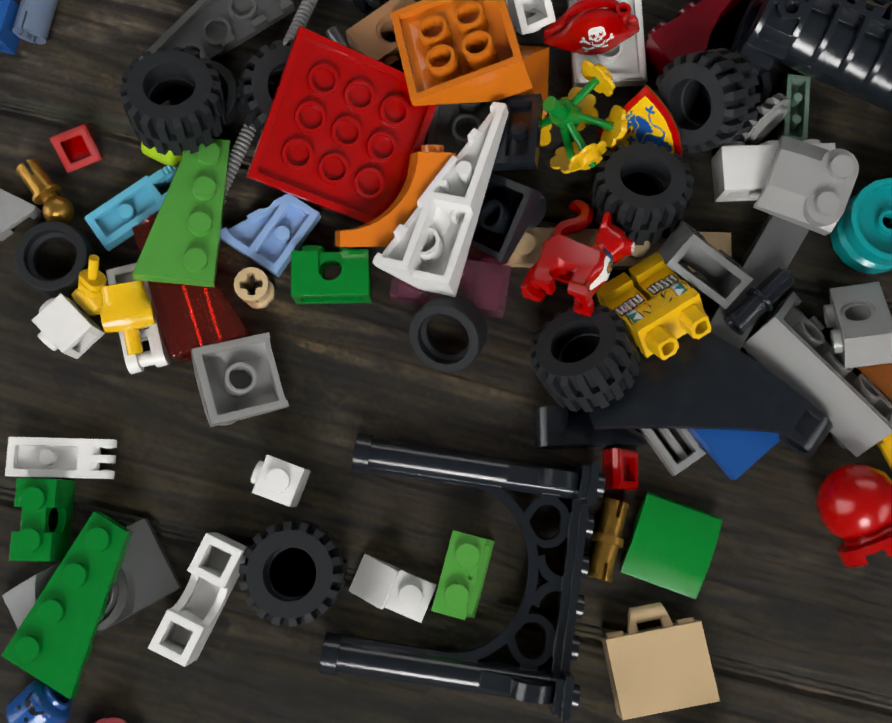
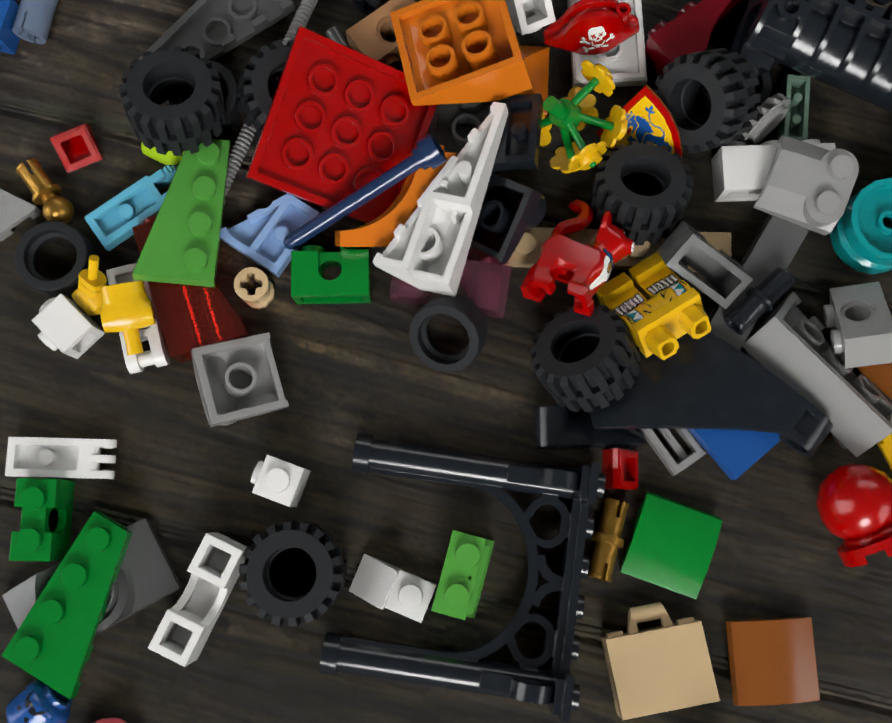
none -> dark blue piece [283,133,447,250]
none -> dark orange slope [726,616,820,706]

